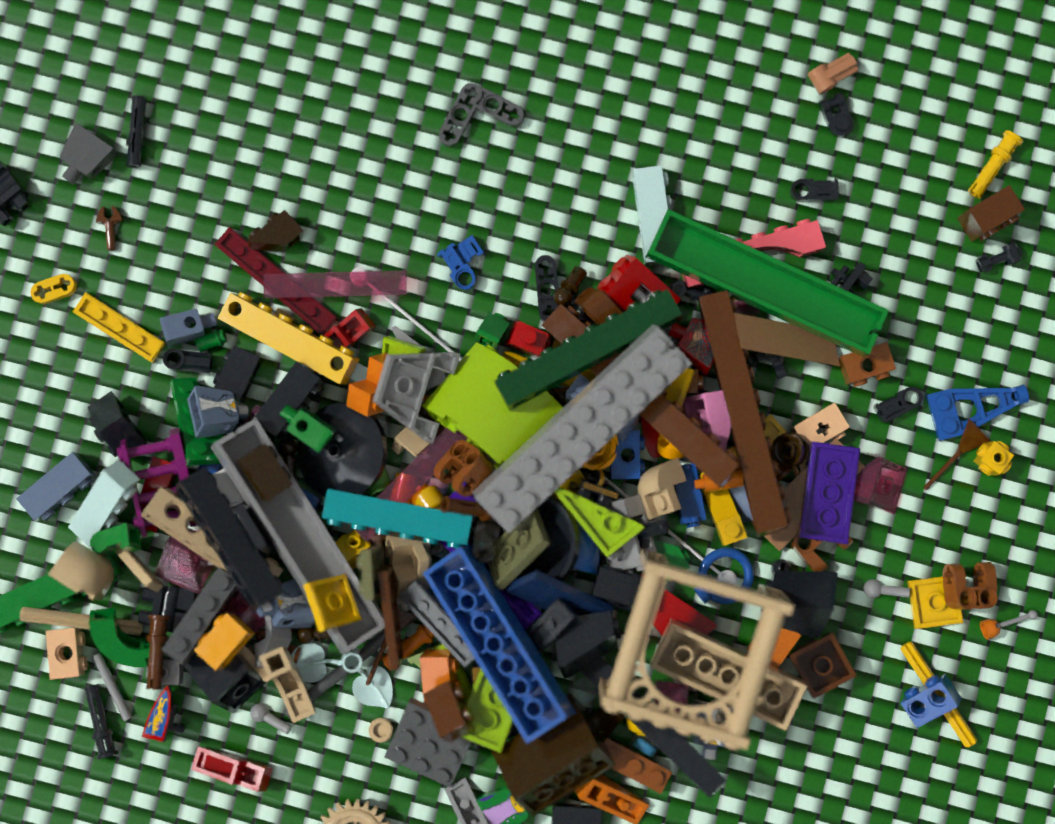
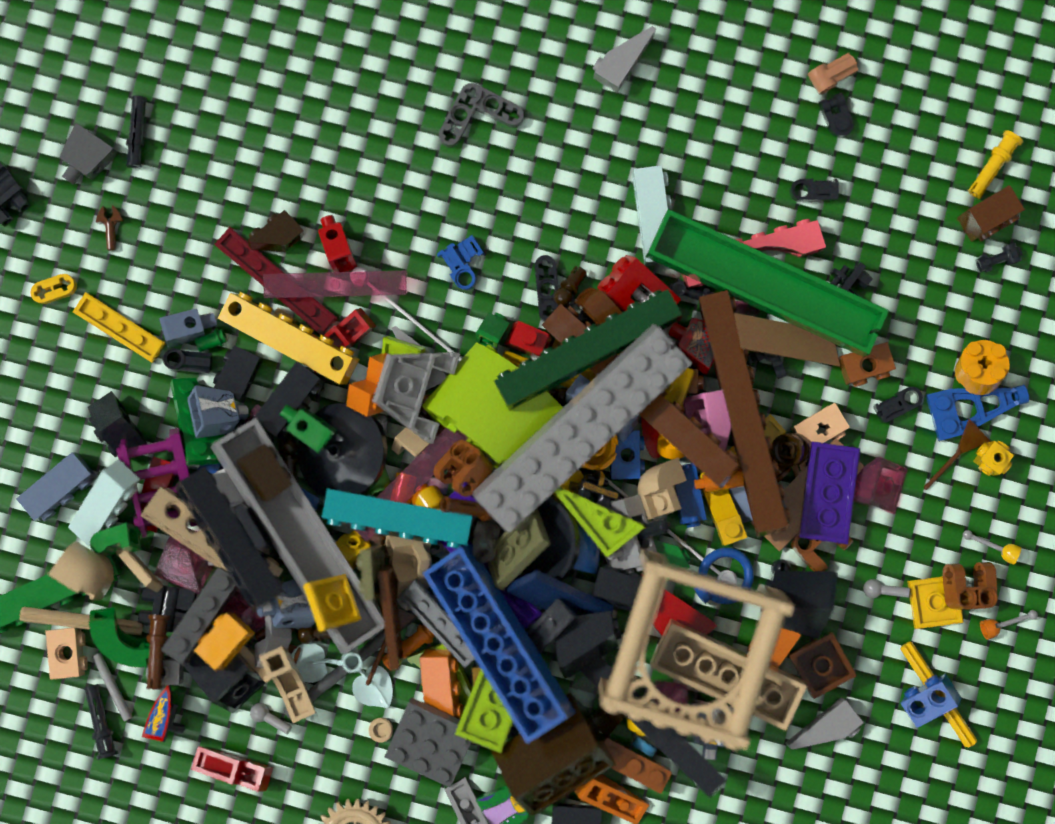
reddish brown brick [423,681,475,743] -> none
none -> red torso [318,215,358,276]
none -> light grey slope [593,26,656,93]
none -> light grey slope [786,698,864,750]
none -> light orange brick [955,340,1010,395]
none -> hinge [963,530,1022,565]

